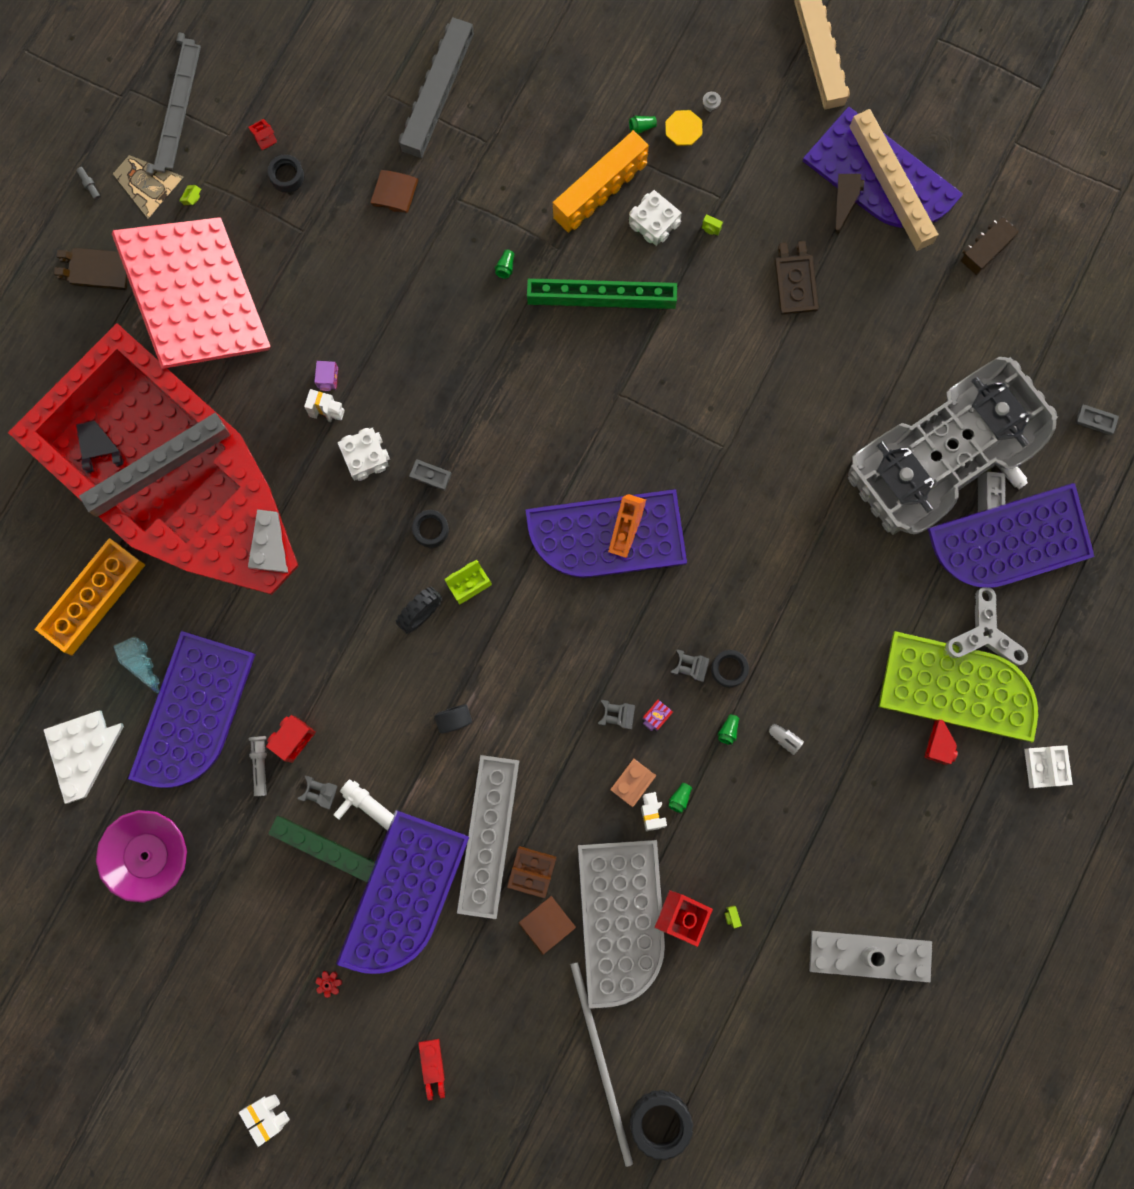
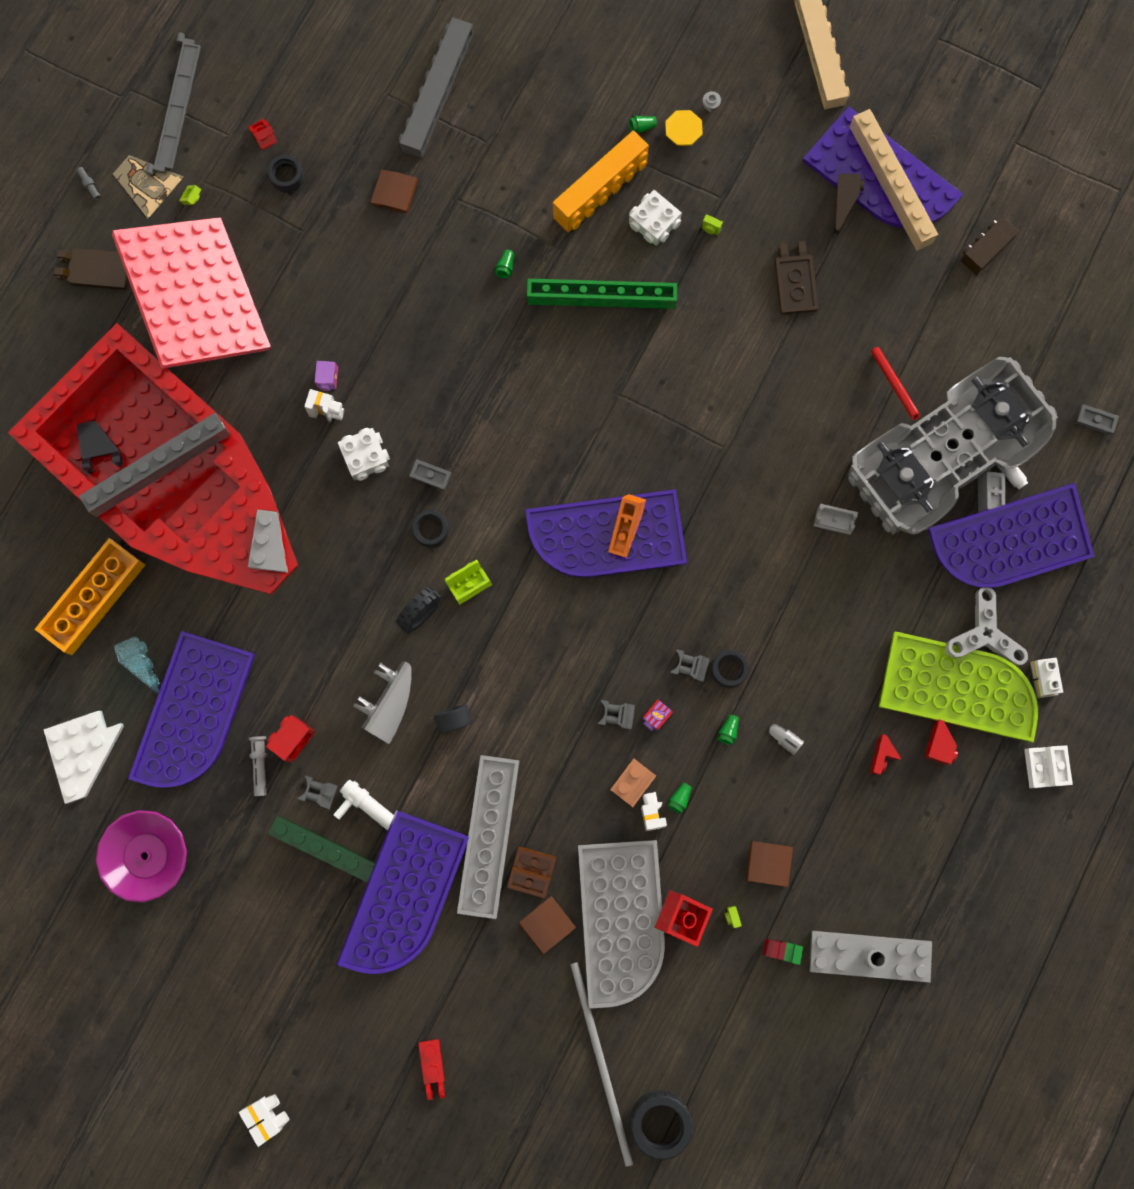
red plant [316,971,342,998] -> none
none -> light grey piece [353,661,411,744]
none -> reddish brown slope [746,841,793,887]
none -> leg [762,939,803,965]
none -> light grey hinge [813,504,858,535]
none -> red slope [870,734,901,775]
none -> red piece [871,347,920,420]
none -> white hips [1030,658,1063,698]

